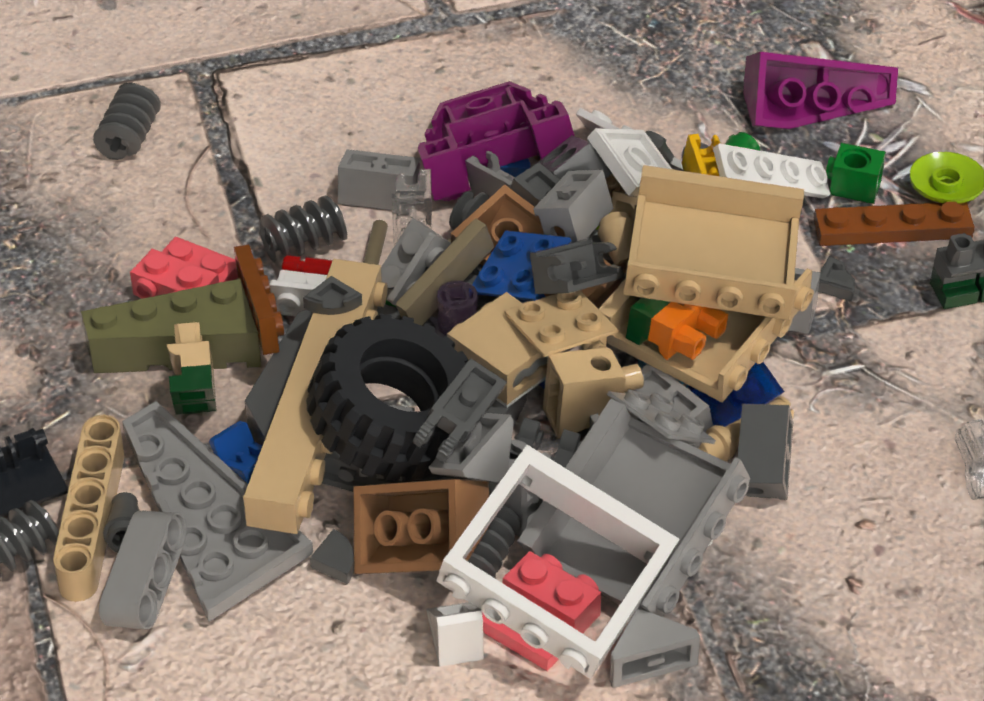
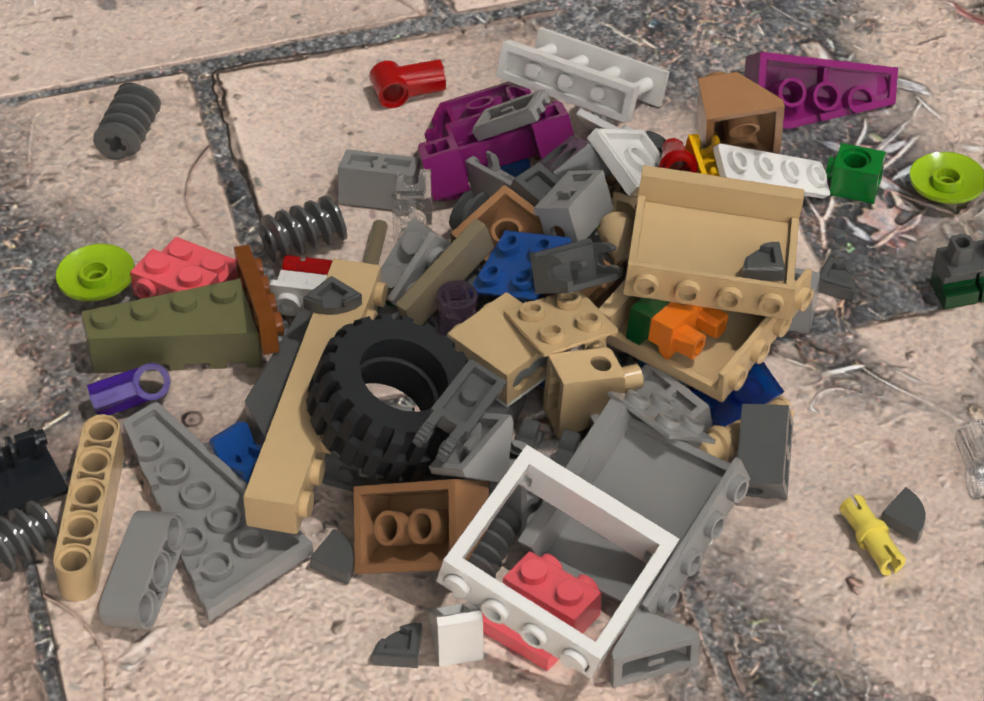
dark grey cone [103,492,140,553] -> none
hips [167,322,217,415] -> none
dark orange plate [814,202,974,246] -> none
none -> lime dish [56,244,135,301]
none -> dark purple piece [87,362,171,415]
none -> red piece [369,59,446,108]
none -> dark grey tile [372,623,423,668]
none -> light grey tile [472,90,551,141]
none -> white fence [496,27,670,123]
none -> red cone [659,138,698,173]
none -> medium nougat slope [697,71,785,154]
none -> dark grey tile [741,242,785,281]
none -> light yellow pin [839,495,906,576]
none -> dark grey tile [881,487,926,542]

